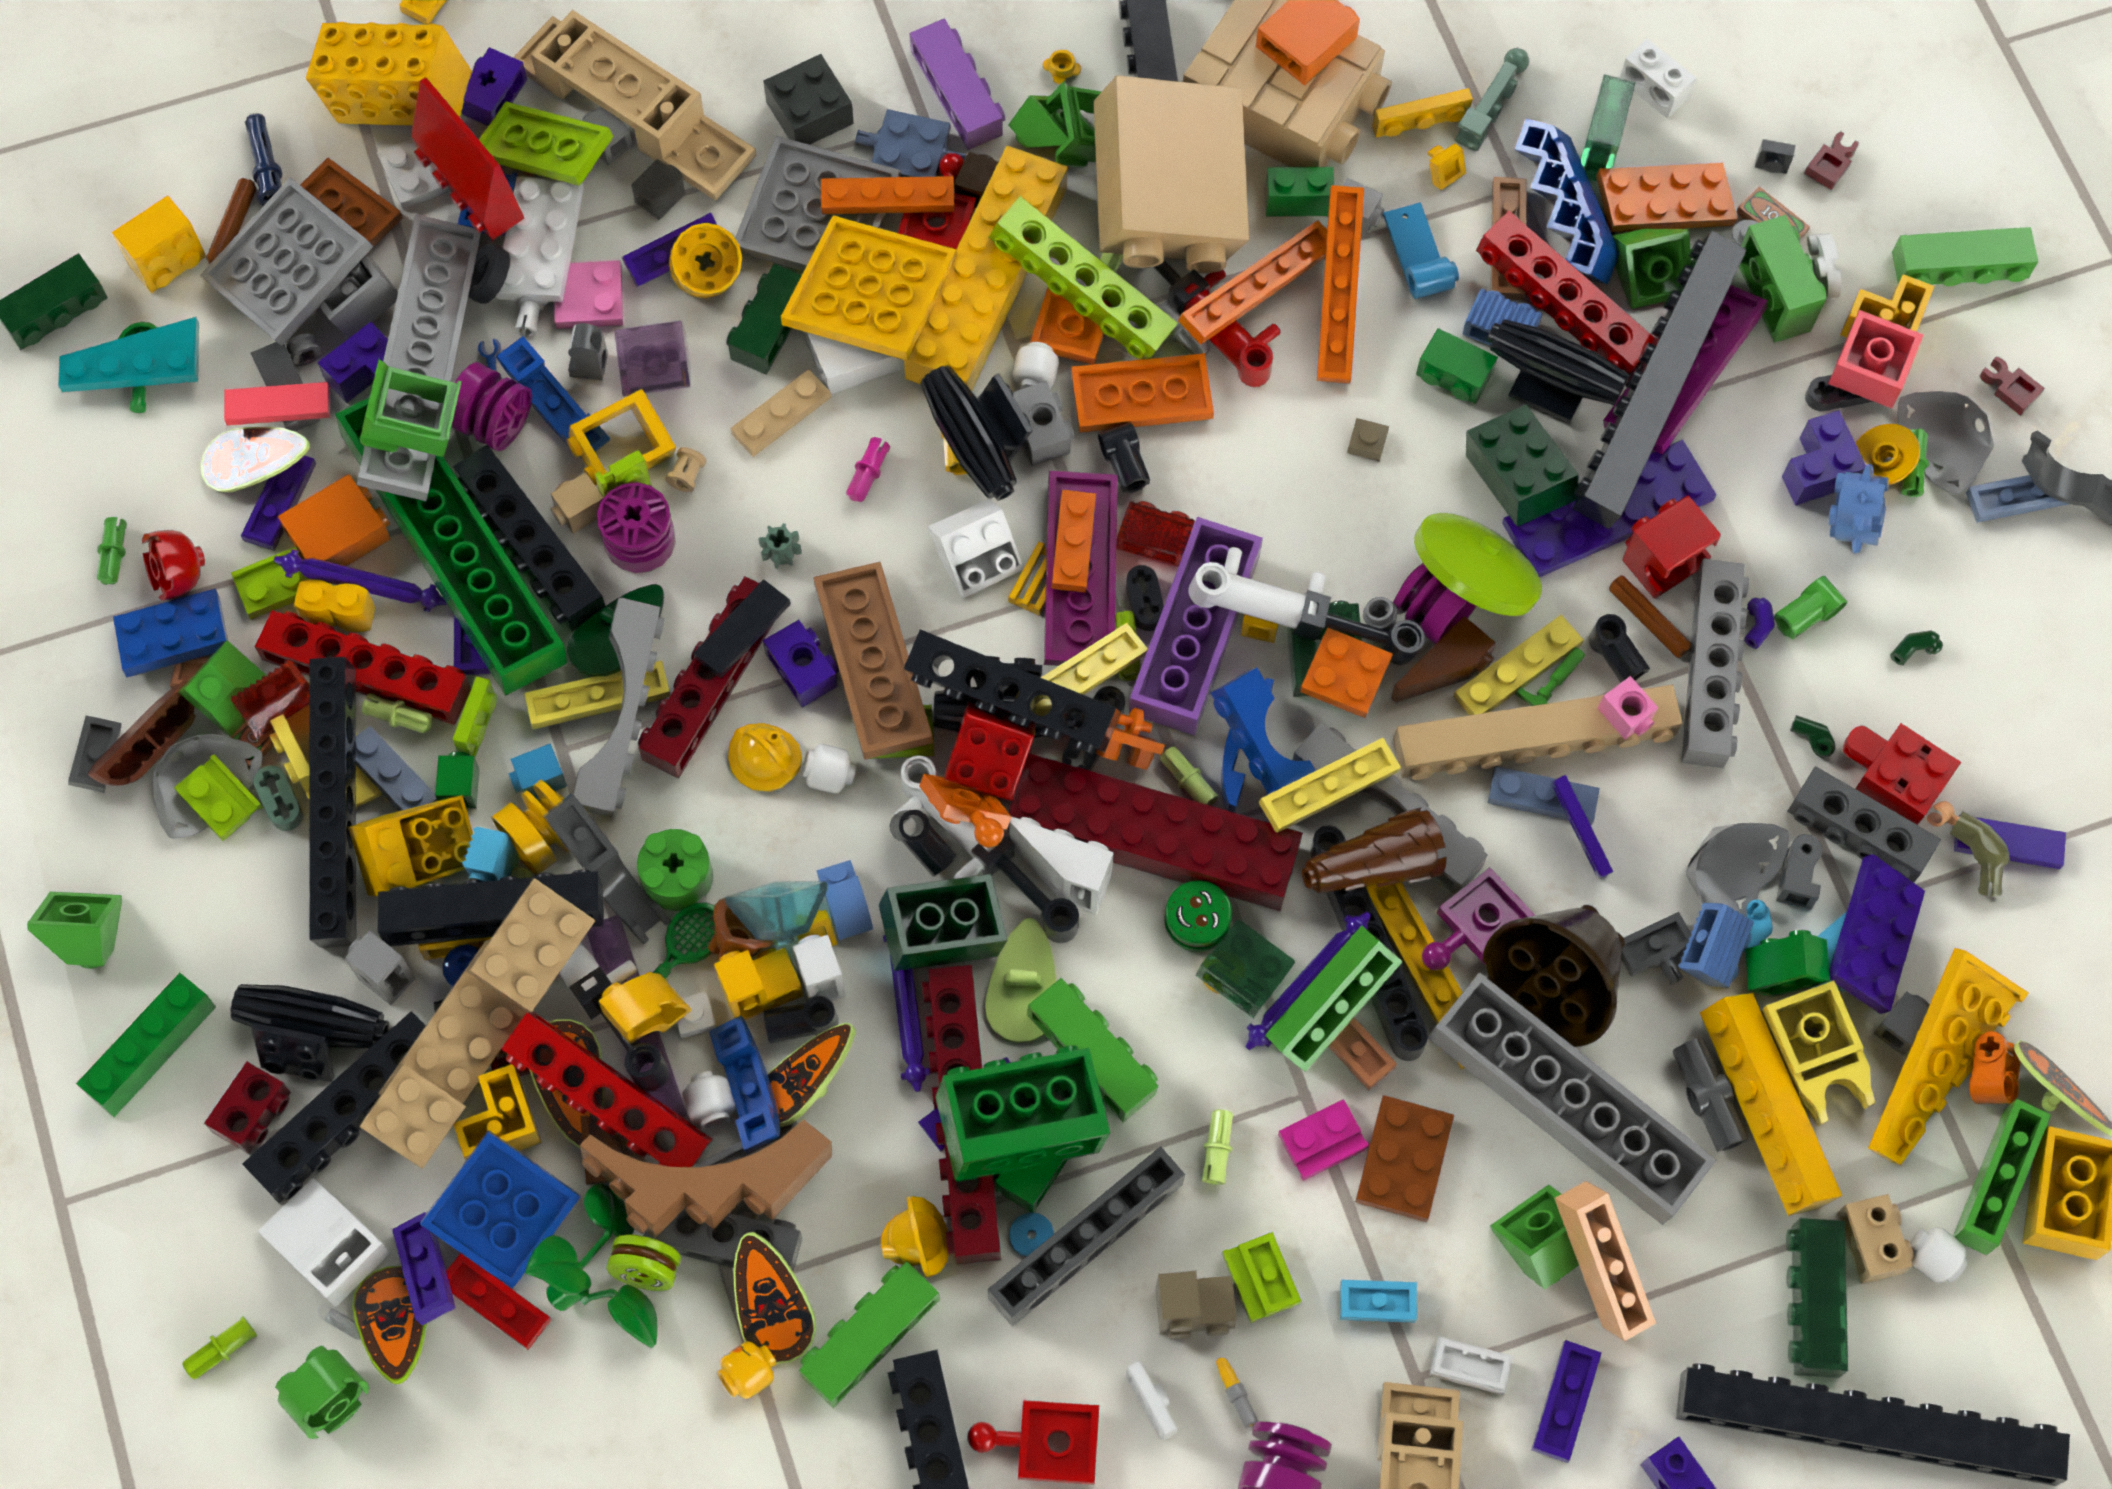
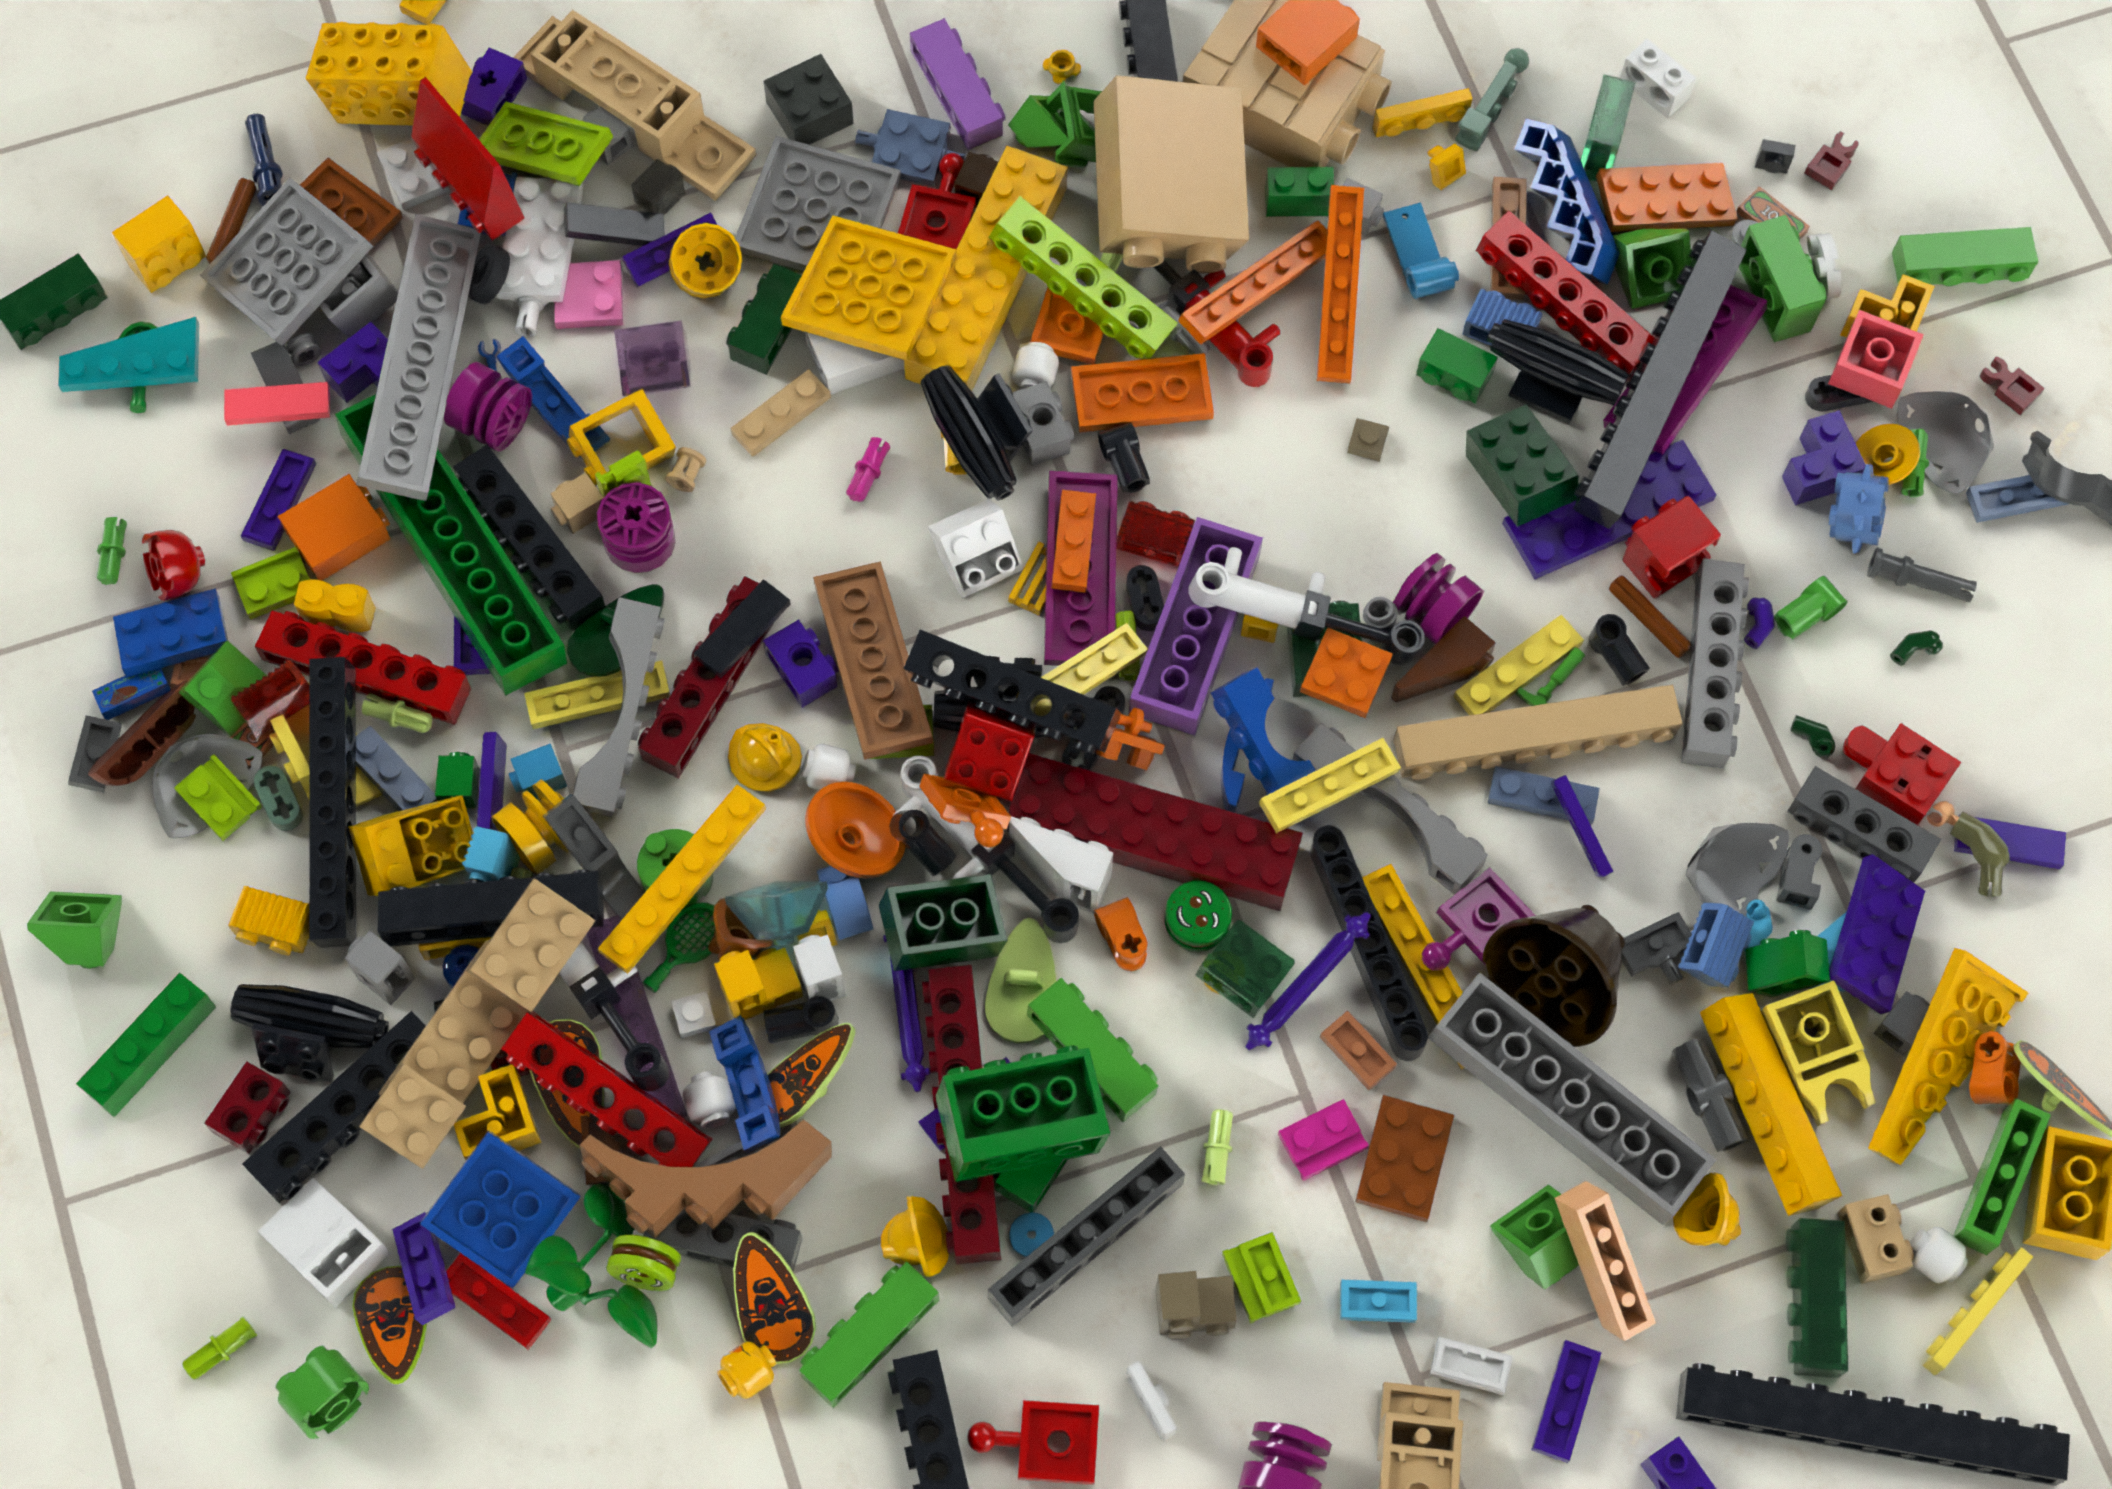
shield [201,427,310,492] -> none
dark purple wheel [274,549,447,612] -> none
white piece [318,1305,362,1341] -> none
bright green piece [360,359,461,457] -> none
lime plate [452,676,497,758] -> none
dark grey leg [568,323,608,381] -> none
yellow brick [598,971,692,1044] -> none
sand green gear [758,523,802,568] -> none
orange plate [821,176,954,214] -> none
yellowish green axle [1160,746,1219,806] -> none
light grey piece [1216,1357,1259,1428] -> none
bright green brick [1265,925,1403,1072] -> none
reddish brown cone [1302,807,1447,893] -> none
lime dish [1414,513,1542,616] -> none
bright pink brick [1597,676,1658,740] -> none
none -> blue tile [92,668,171,720]
none -> yellow brick [228,886,309,956]
none -> dark purple tile [477,732,507,831]
none -> tile [564,202,665,246]
none -> yellow plate [598,784,766,974]
none -> orange dish [805,782,906,879]
none -> orange piece [1093,897,1148,971]
none -> yellow helmet [1673,1172,1741,1246]
none -> dark grey pin [1867,547,1977,602]
none -> light yellow plate [1922,1247,2033,1376]

